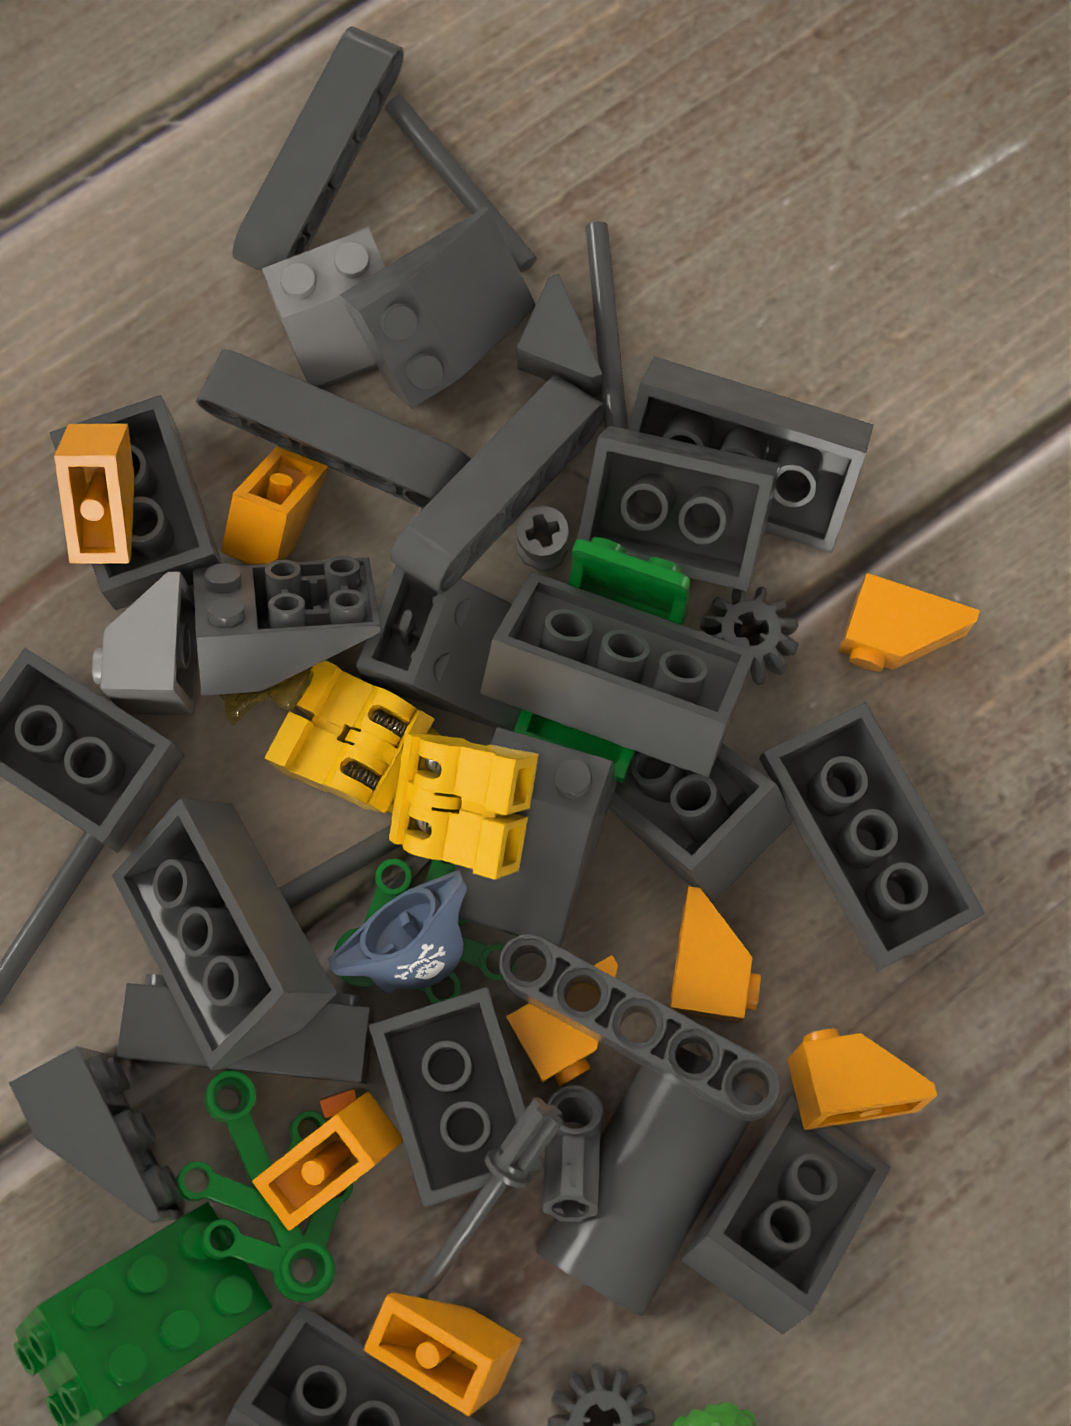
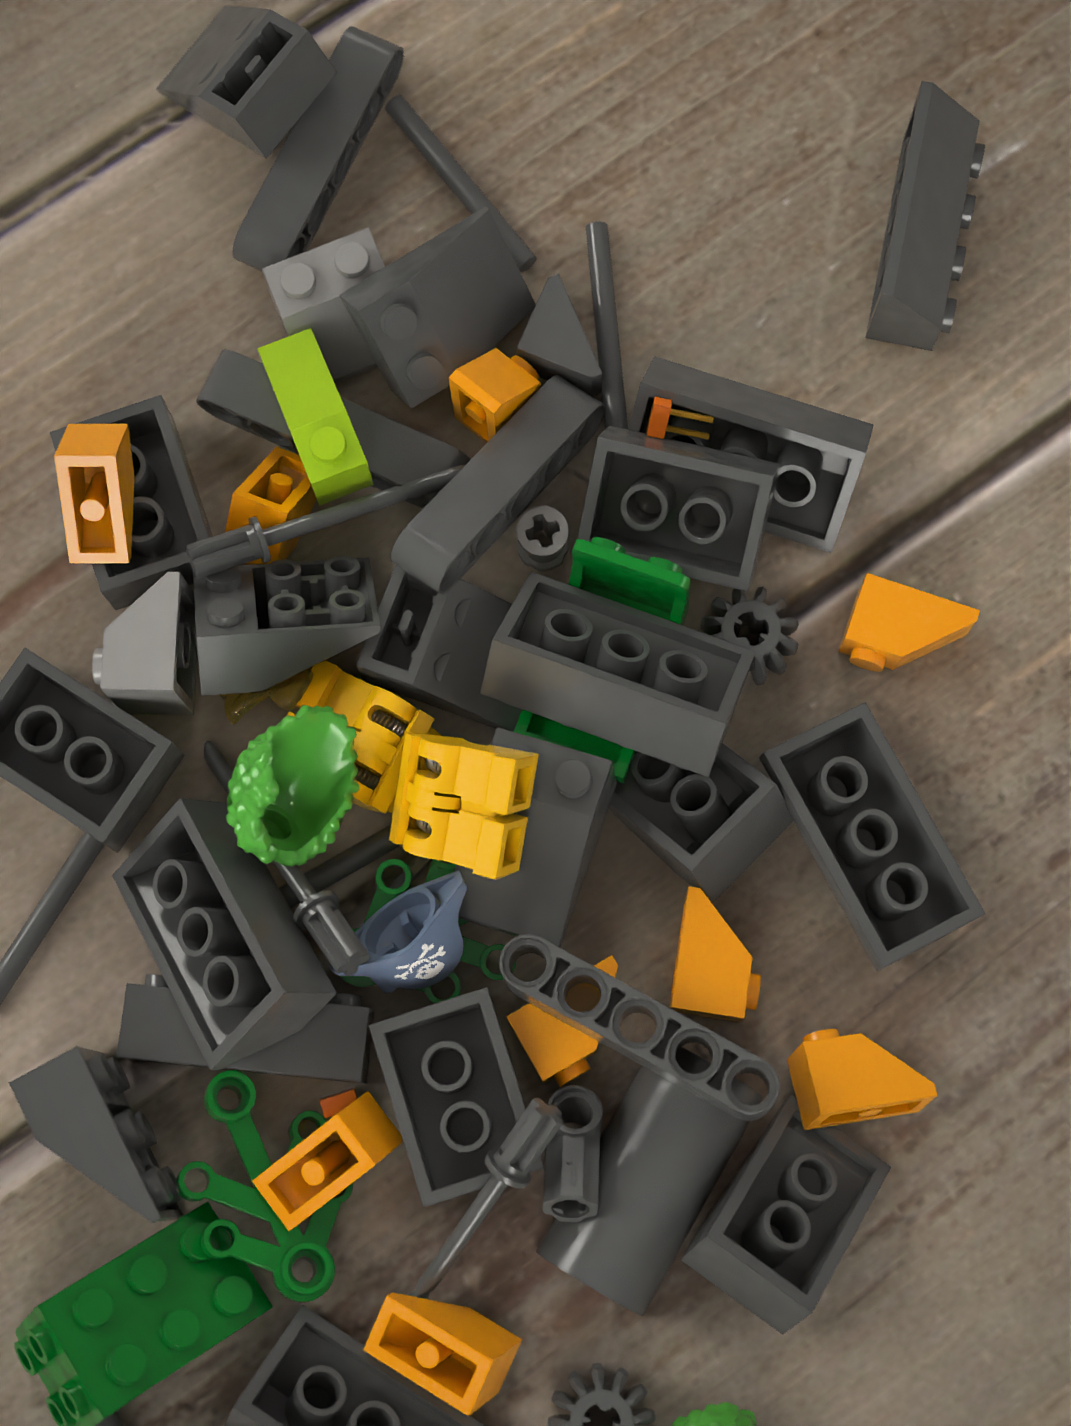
none -> dark grey slope [156,5,337,158]
none -> dark grey piece [186,465,465,579]
none -> dark grey piece [204,741,369,976]
none -> bright green piece [226,705,360,866]
none -> lime slope [257,328,374,506]
none -> light orange slope [448,348,541,443]
none -> piece [647,397,714,439]
none -> dark grey slope [865,81,985,351]

